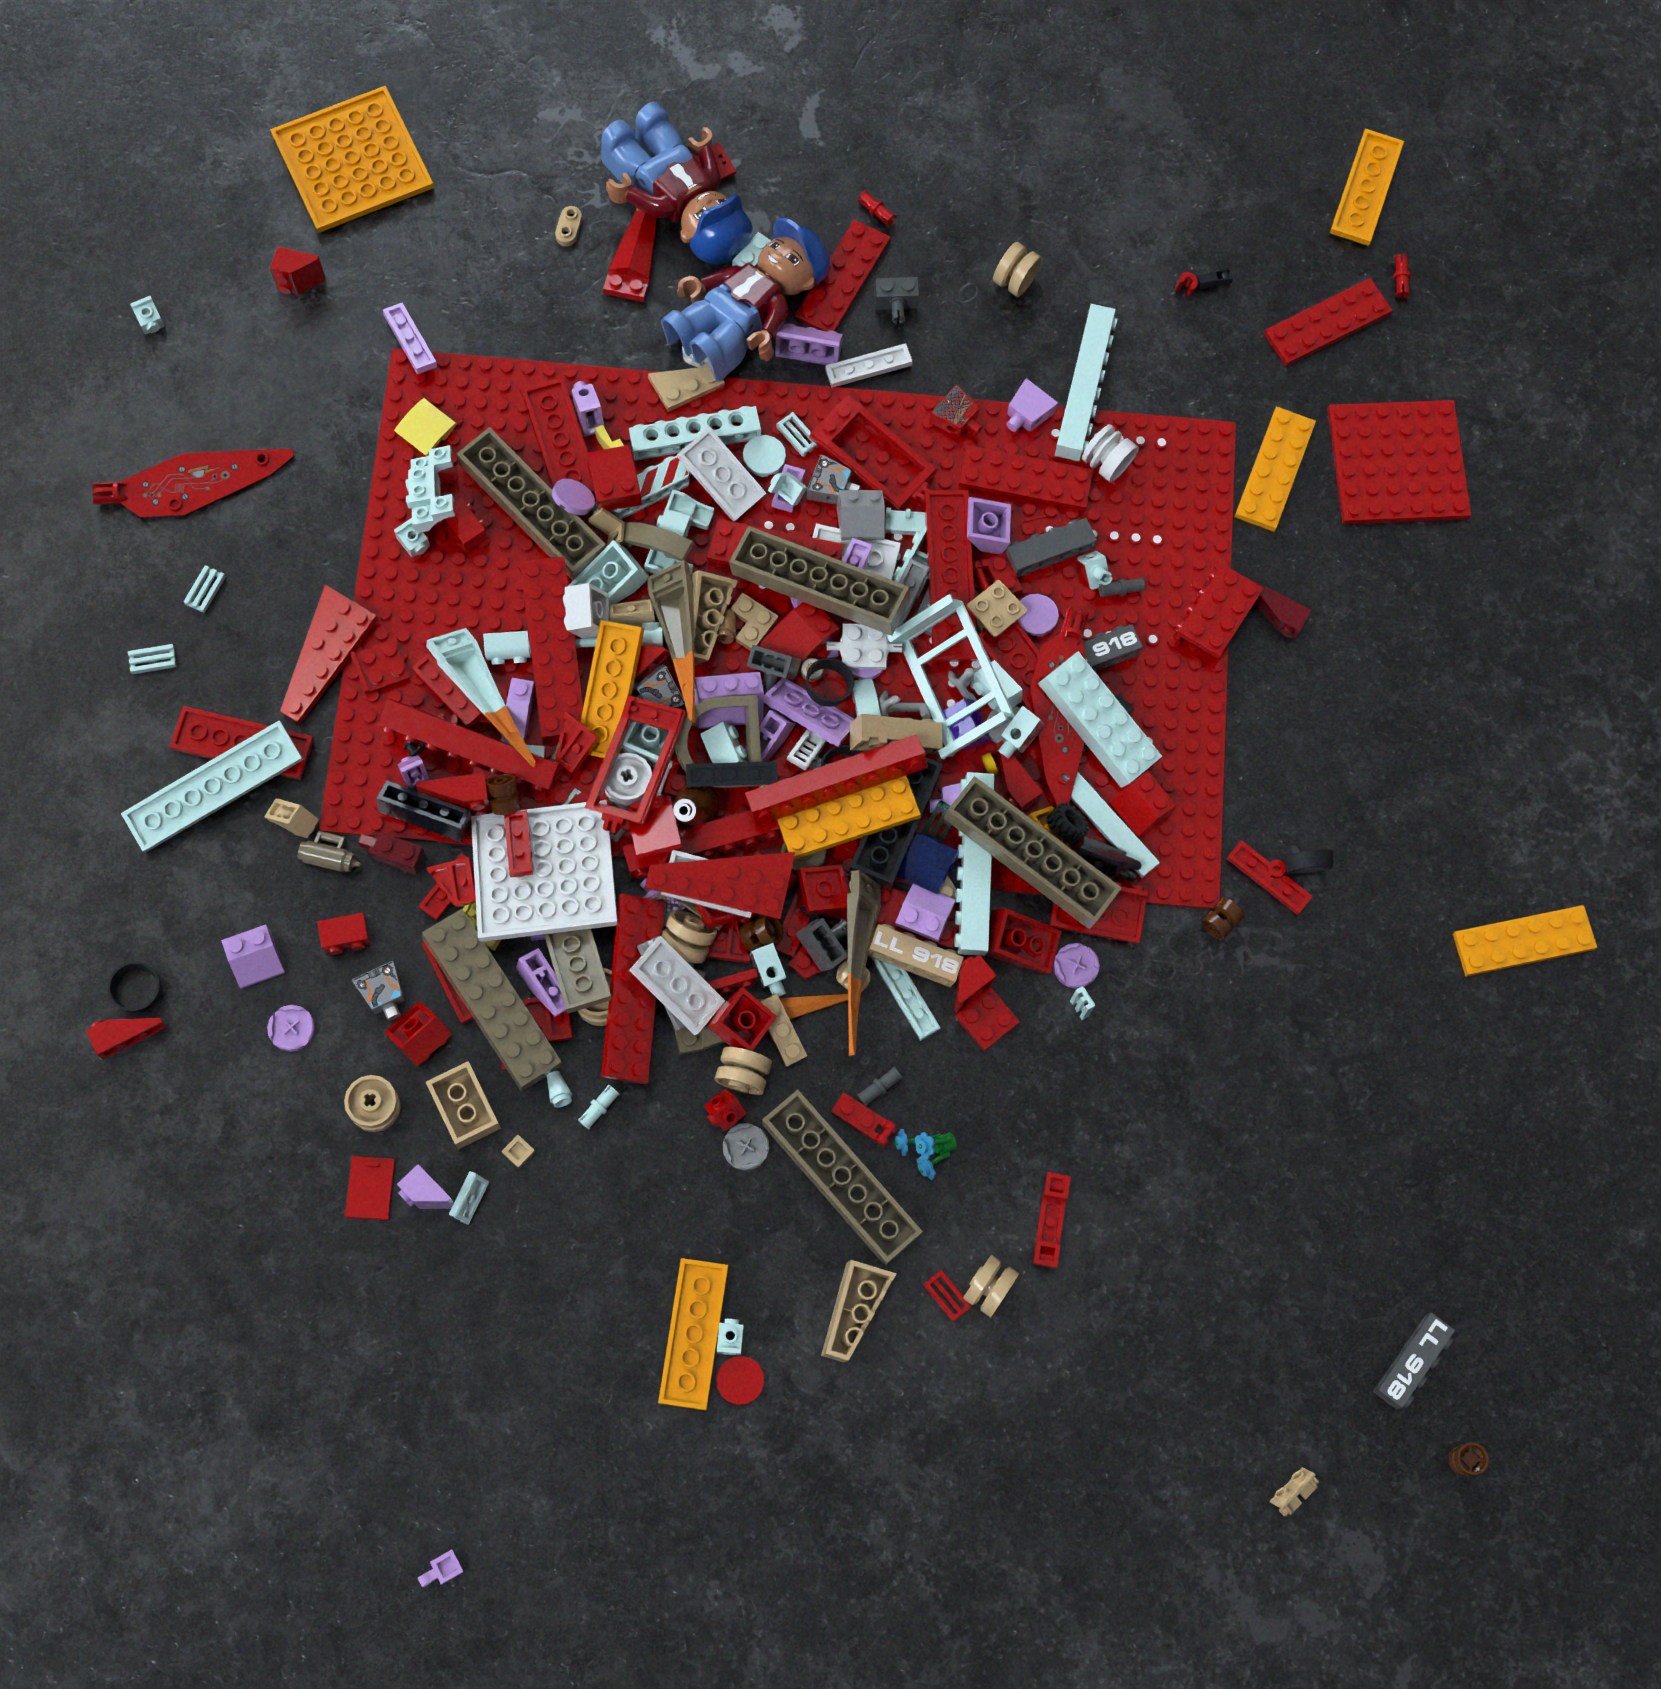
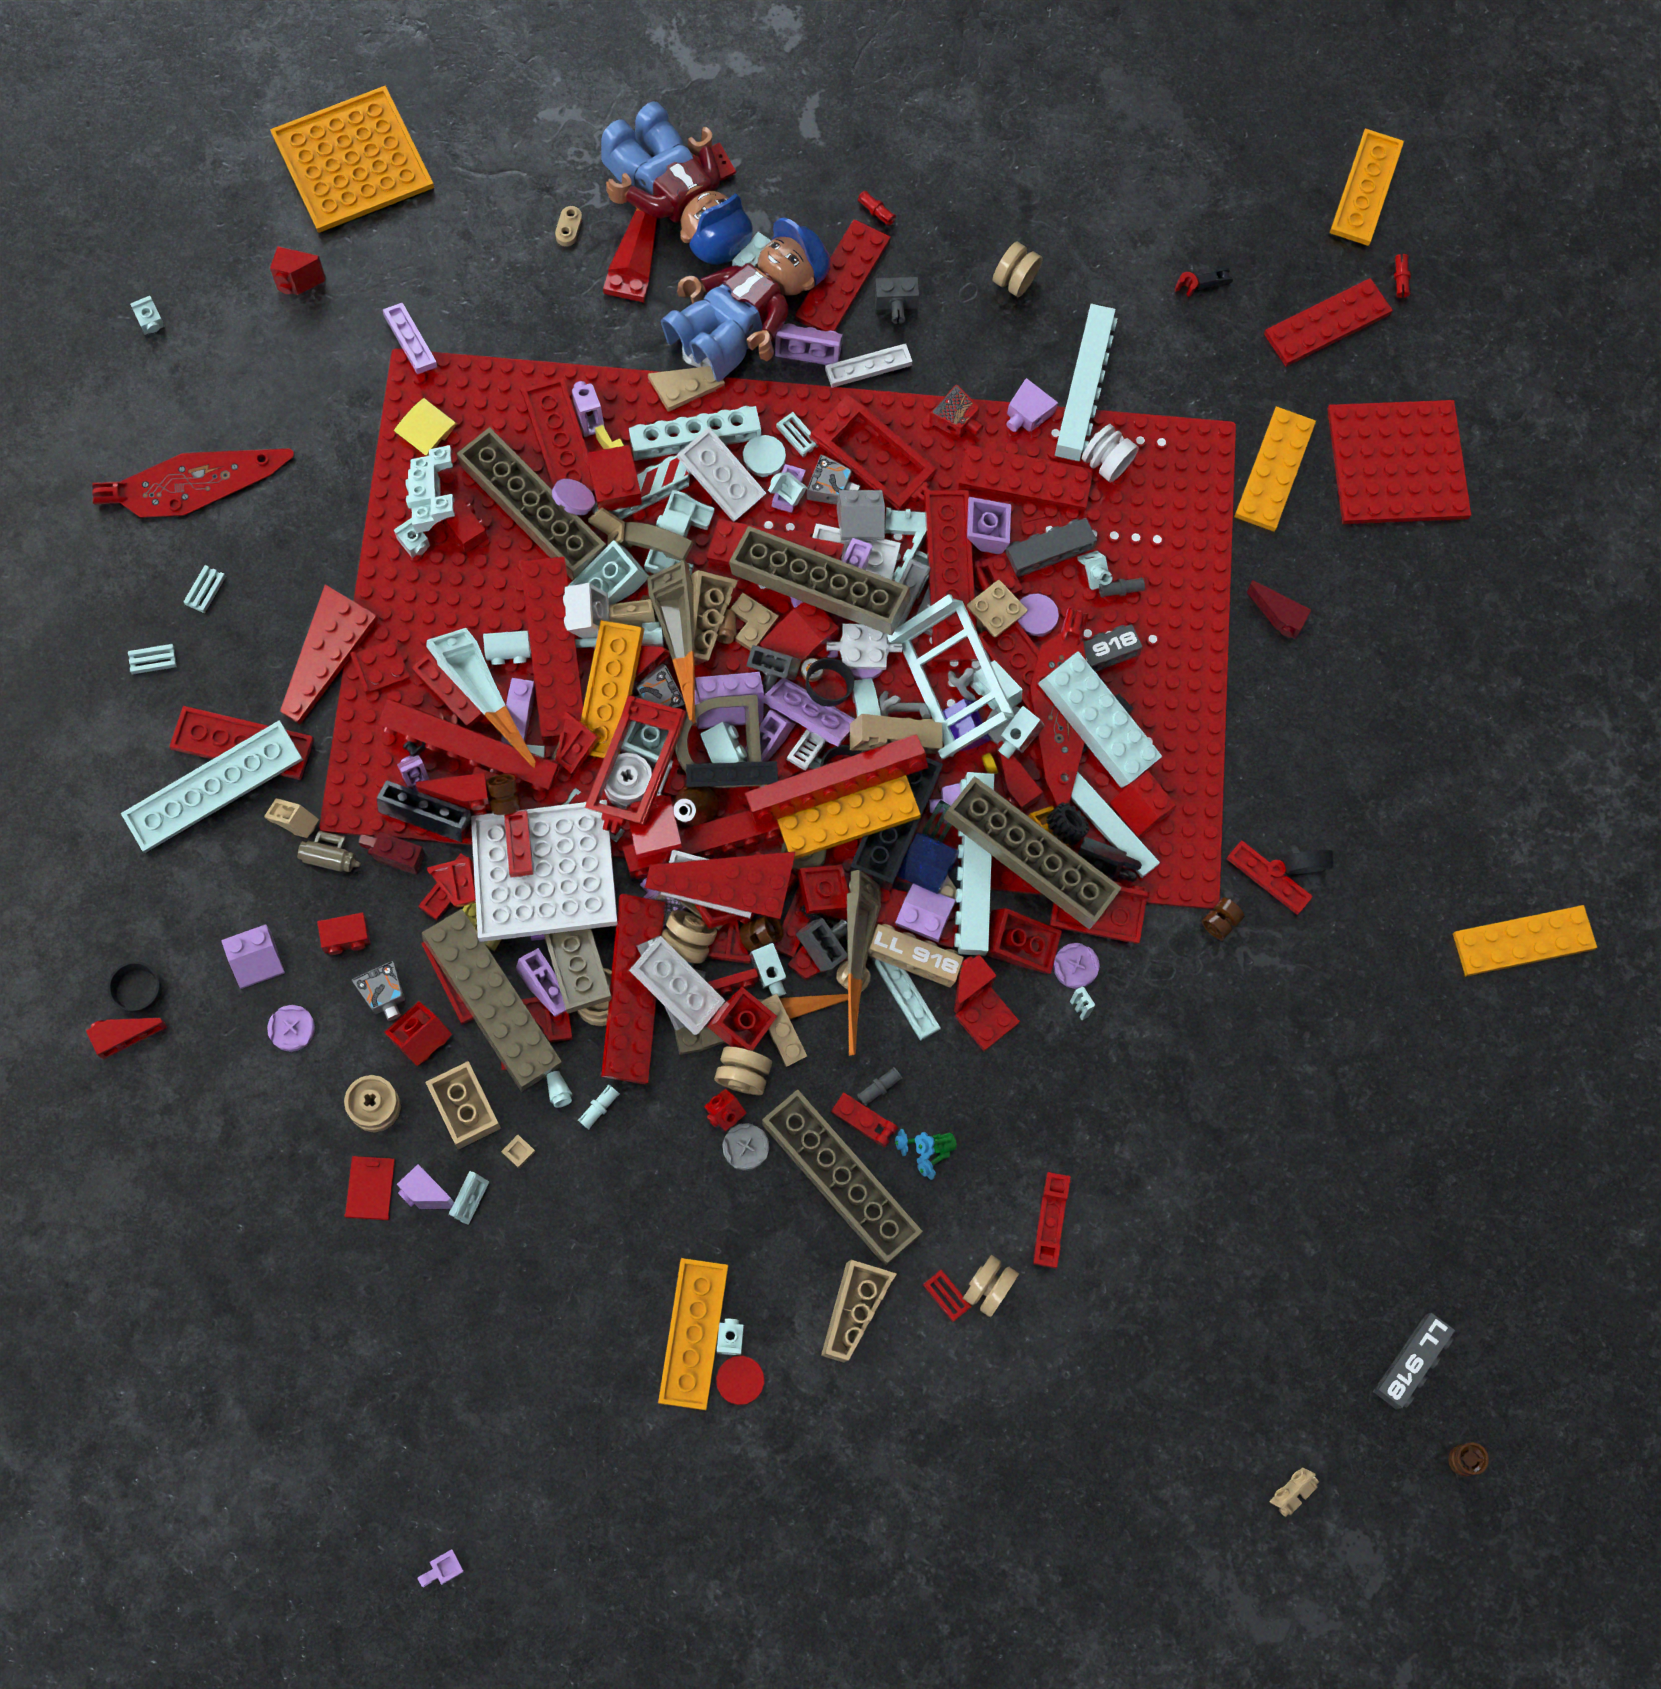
red bracket [1175,564,1264,659] -> none

